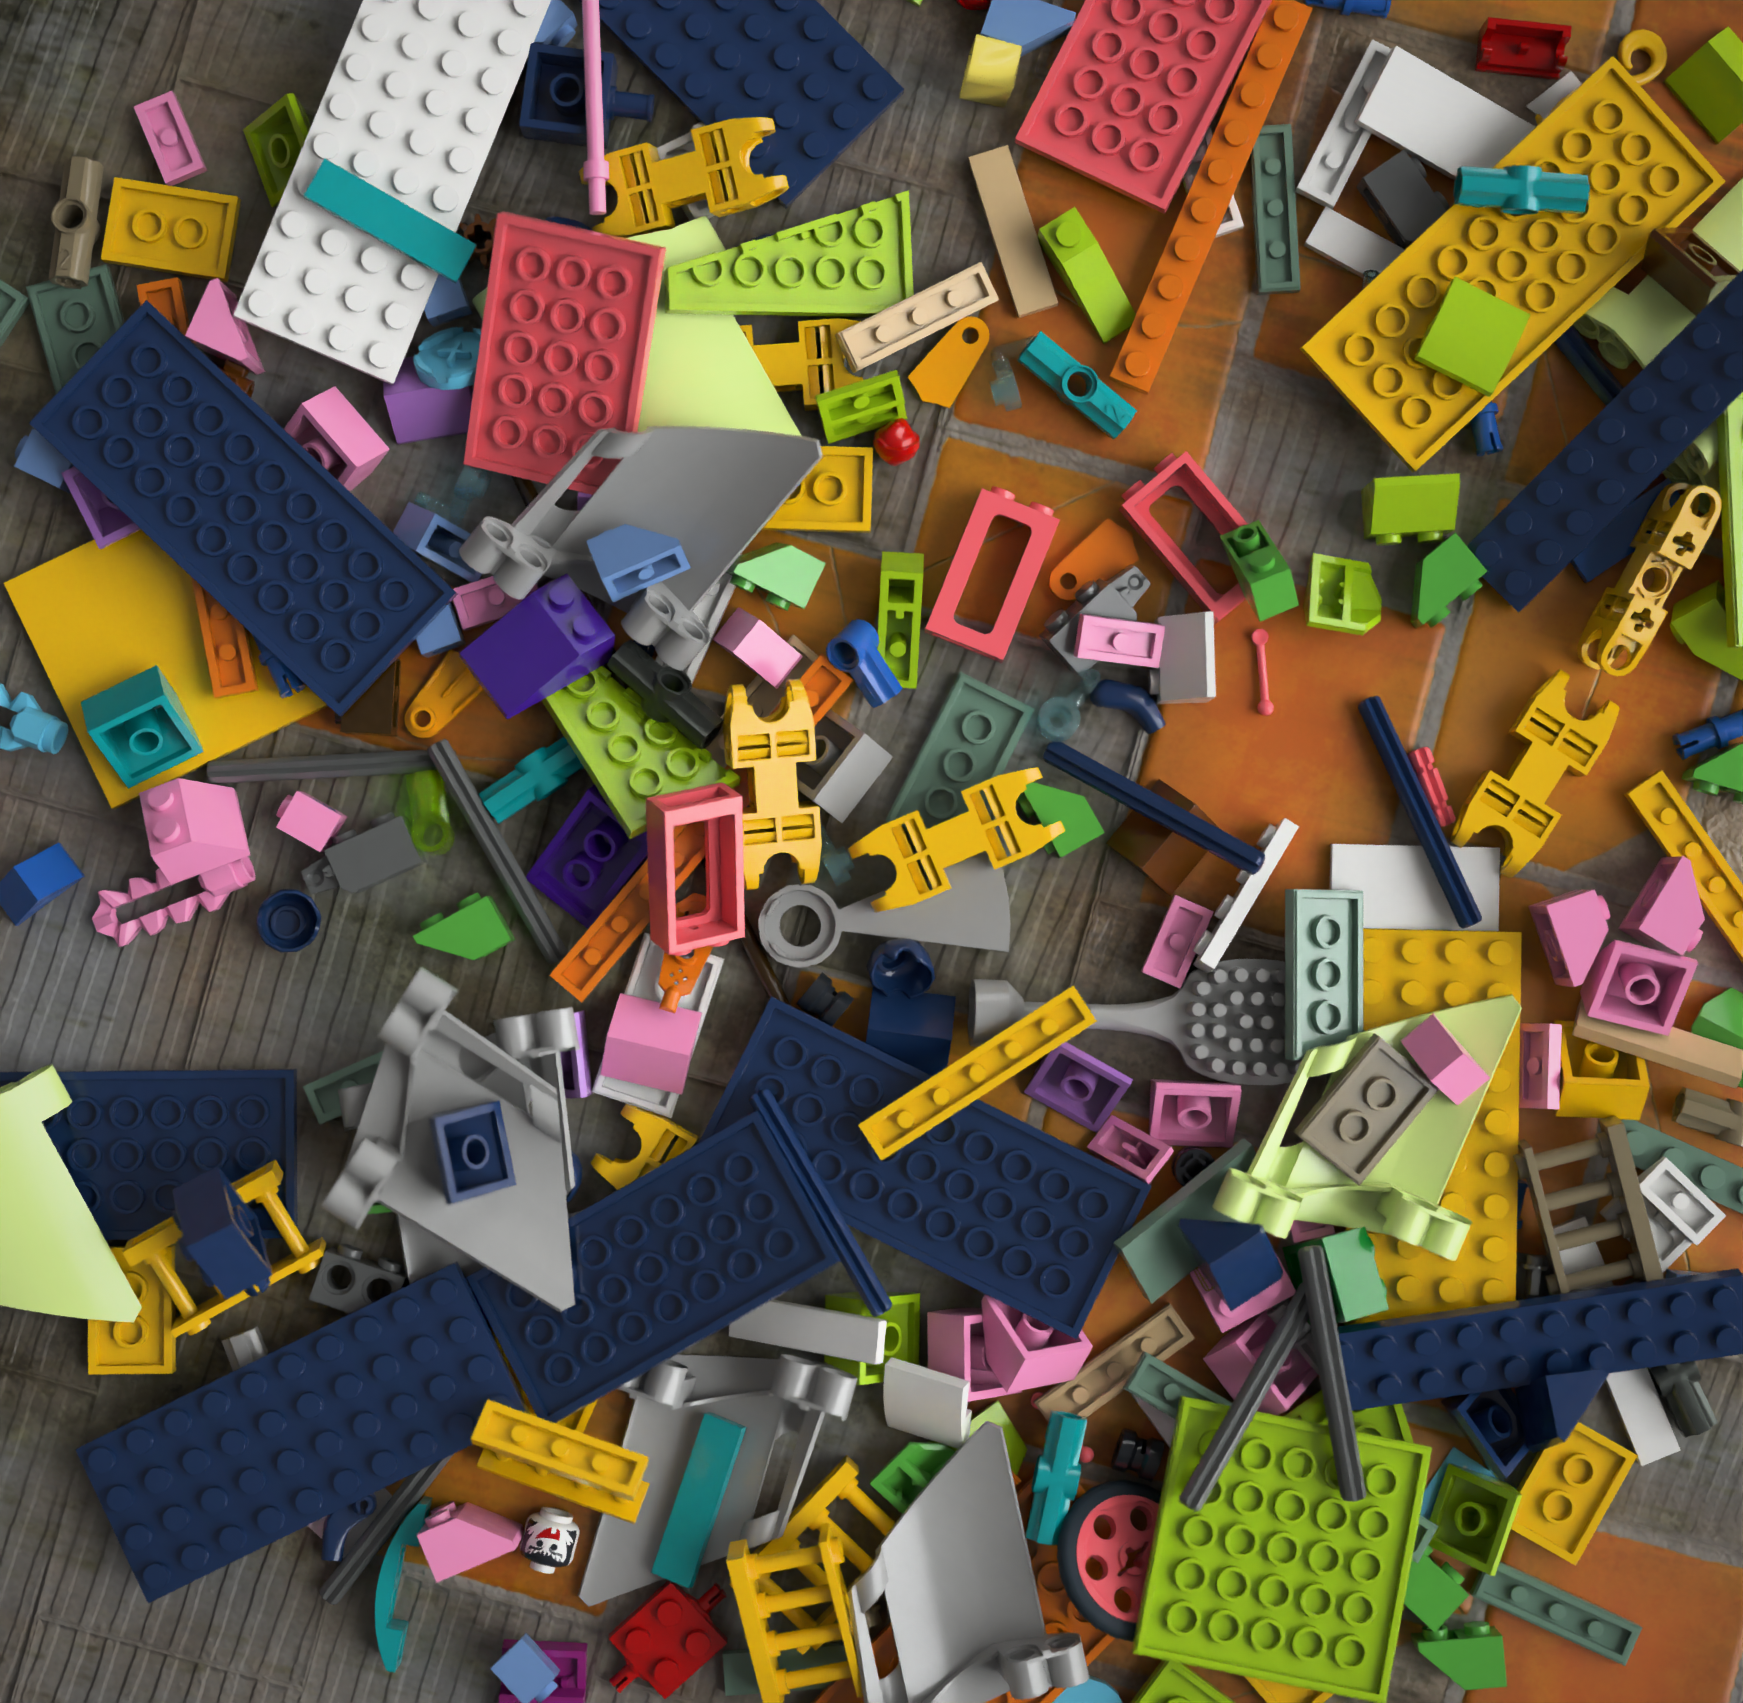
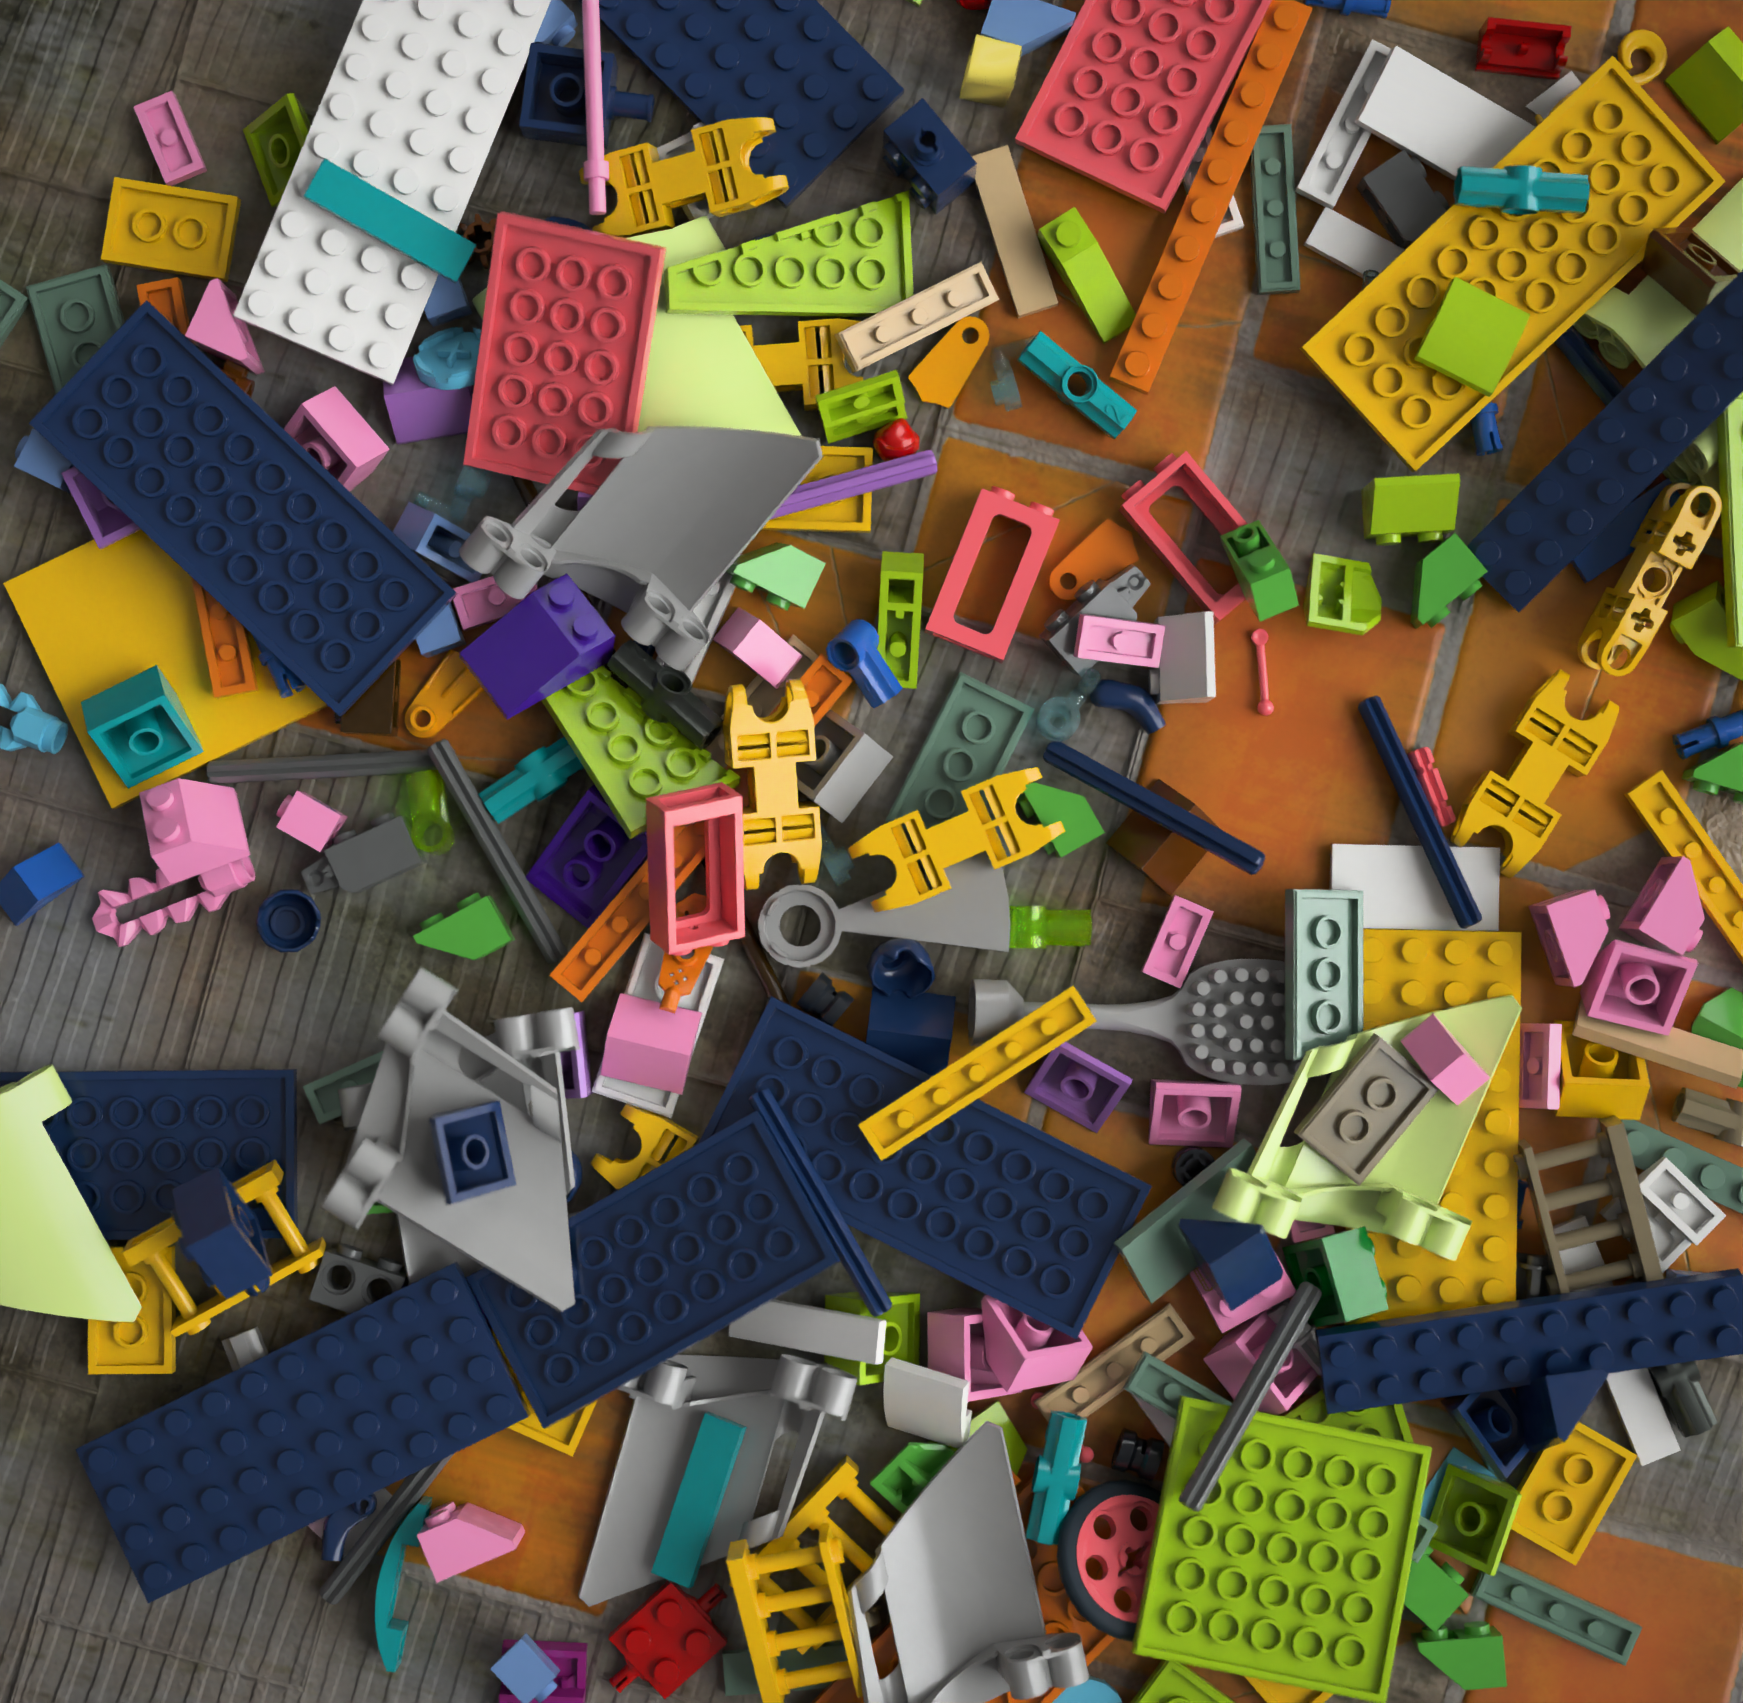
dark tan piece [48,156,104,289] -> none
yellow fence [471,1399,650,1524] -> none
white head [520,1507,580,1574] -> none
medium blue slope [586,524,691,602] -> none
bright pink slope [1087,1115,1174,1184] -> none
white plate [1193,818,1299,973] -> none
dark grey axle [1298,1245,1366,1502] -> none
none -> medium lavender axle [771,450,937,519]
none -> dark blue brick [882,98,977,214]
none -> clear neon green piece [1009,906,1092,948]

